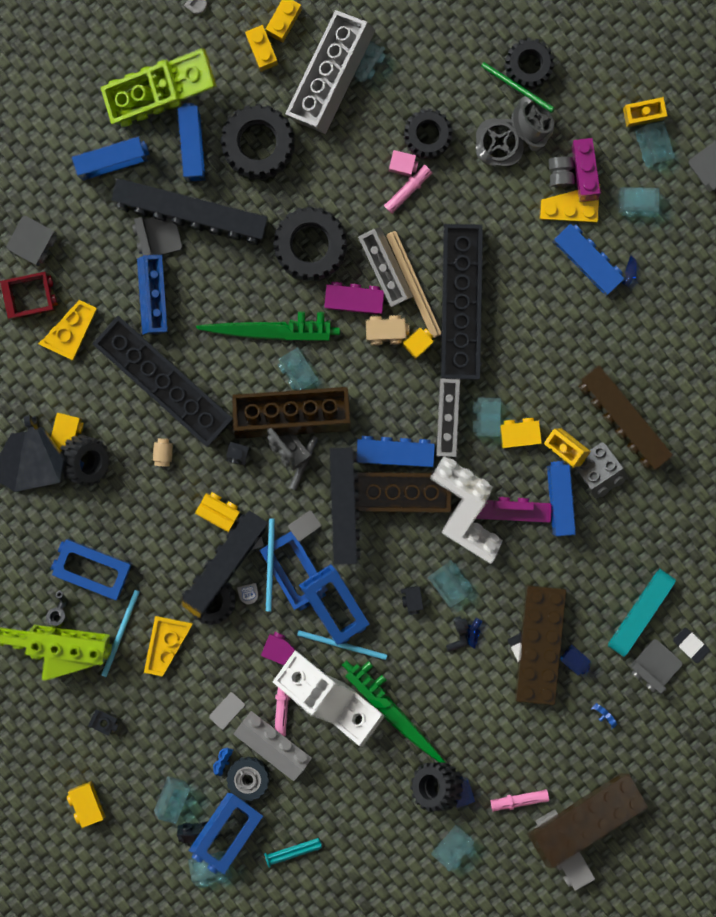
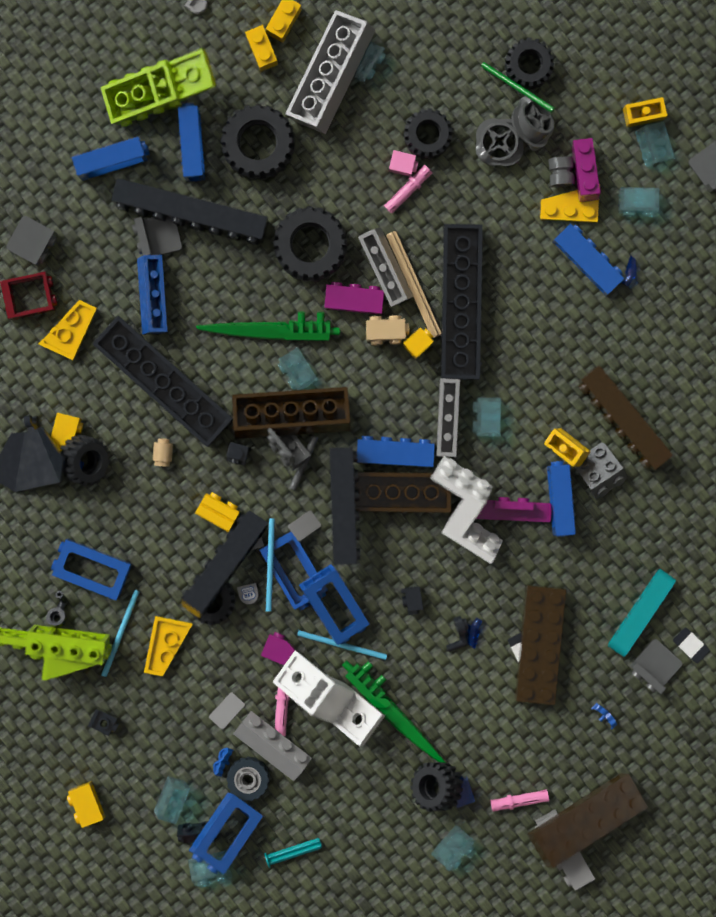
clear light blue bracket [428,560,473,608] -> none
yellow brick [499,417,542,448] -> none
clear blue brick [560,645,591,676] -> none

